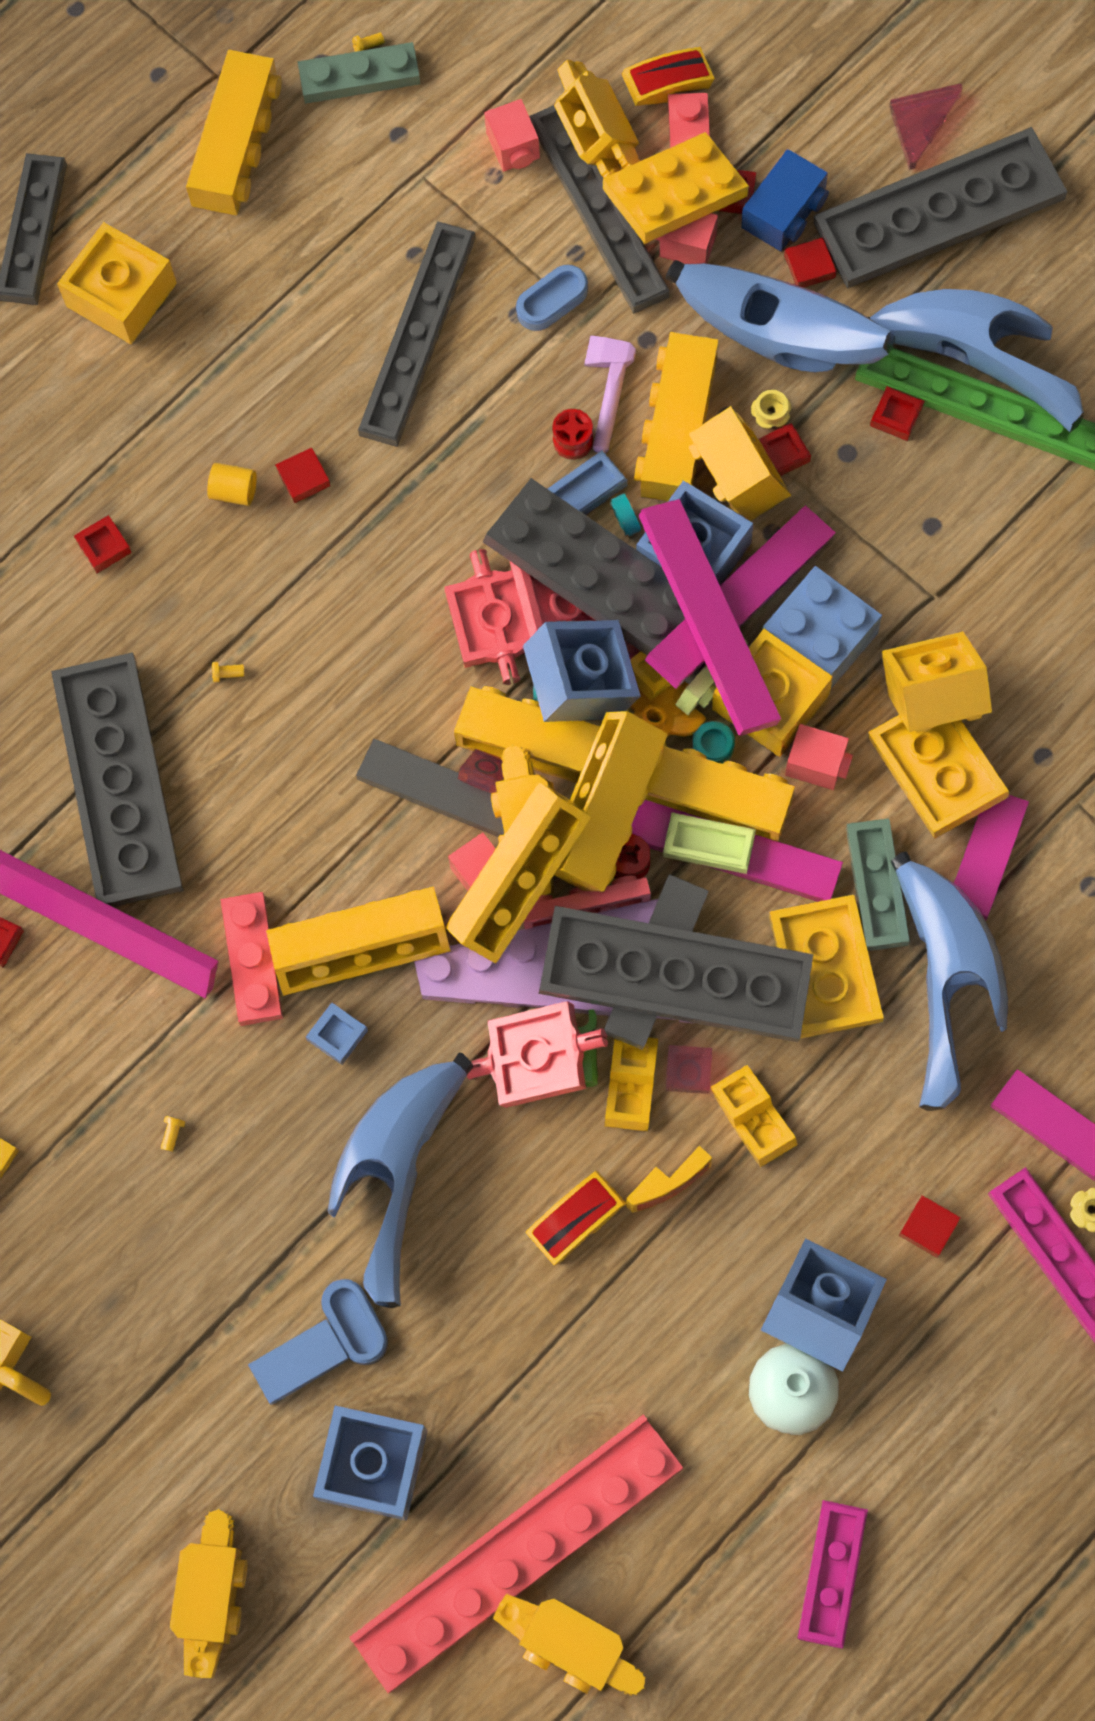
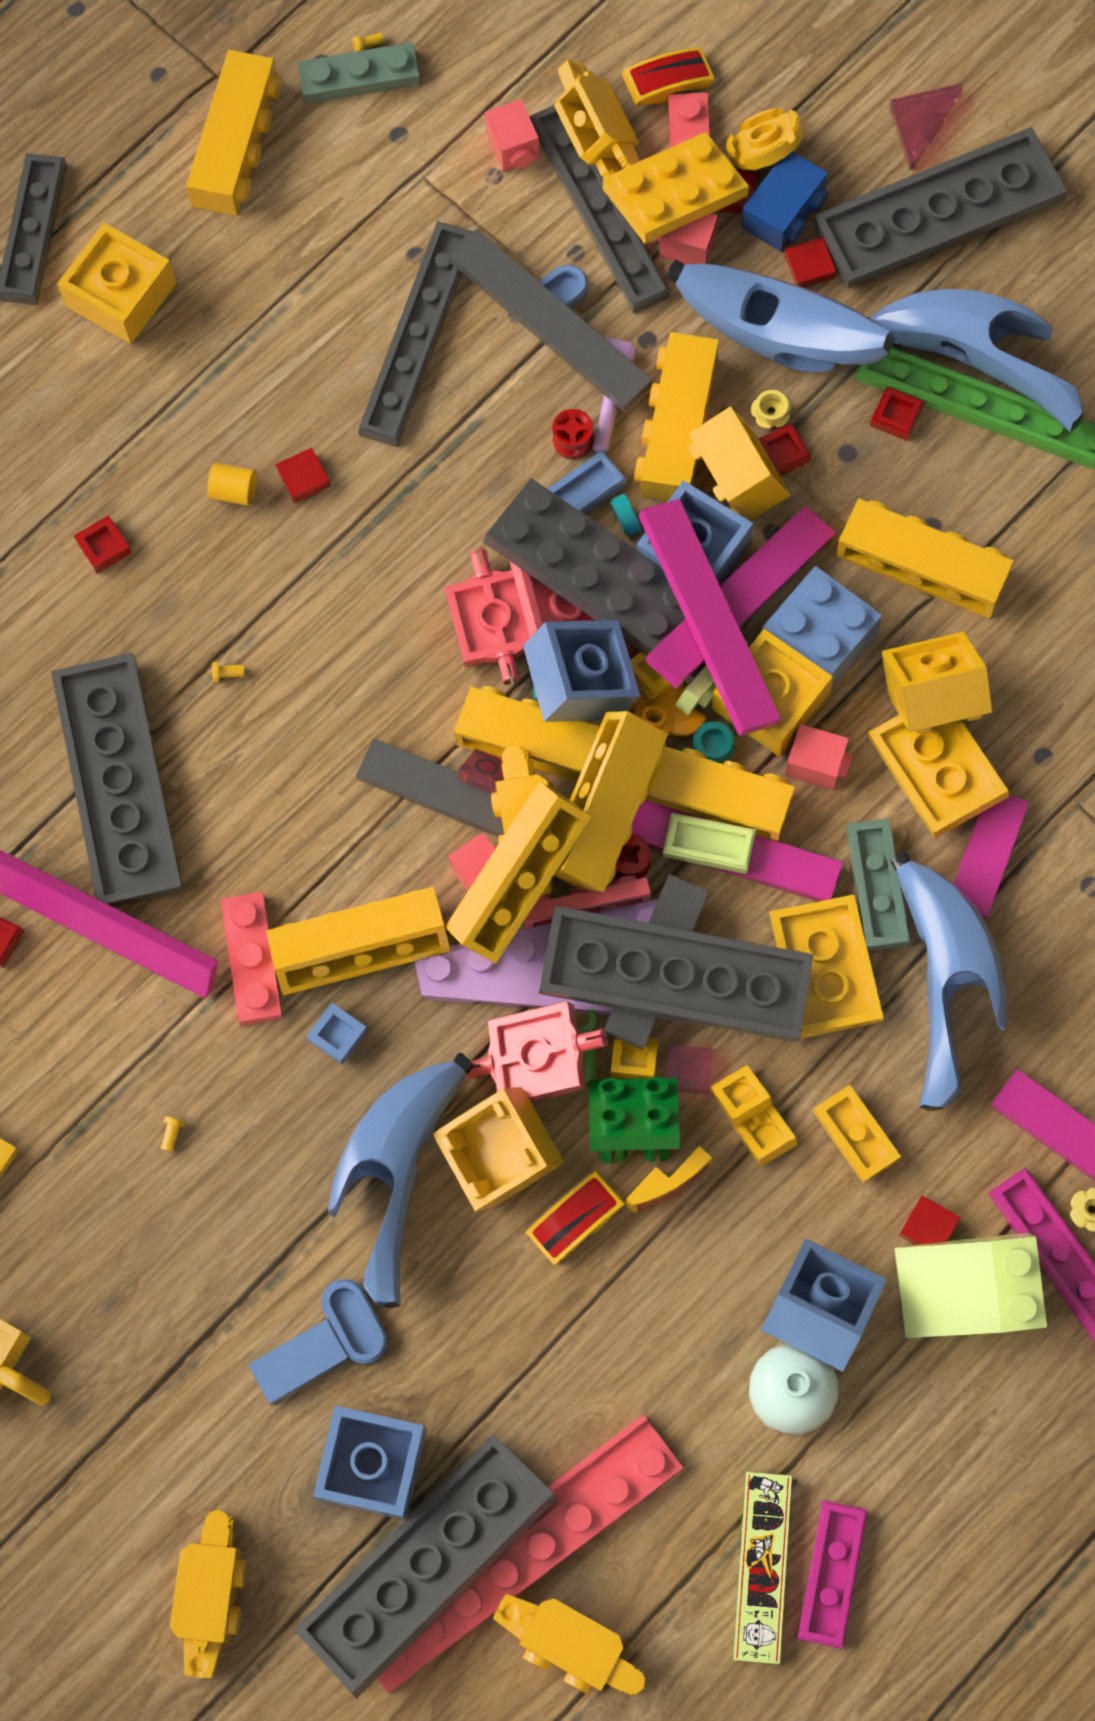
none -> dark grey plate [294,1434,558,1699]
none -> yellow container [432,1086,565,1211]
none -> dark grey tile [449,229,652,412]
none -> green plate [589,1077,680,1163]
none -> yellow tile [726,108,805,170]
none -> tile [733,1472,792,1665]
none -> yellow plate [813,1085,901,1184]
none -> yellow brick [836,498,1014,619]
none -> yellowish green slope [894,1232,1047,1338]

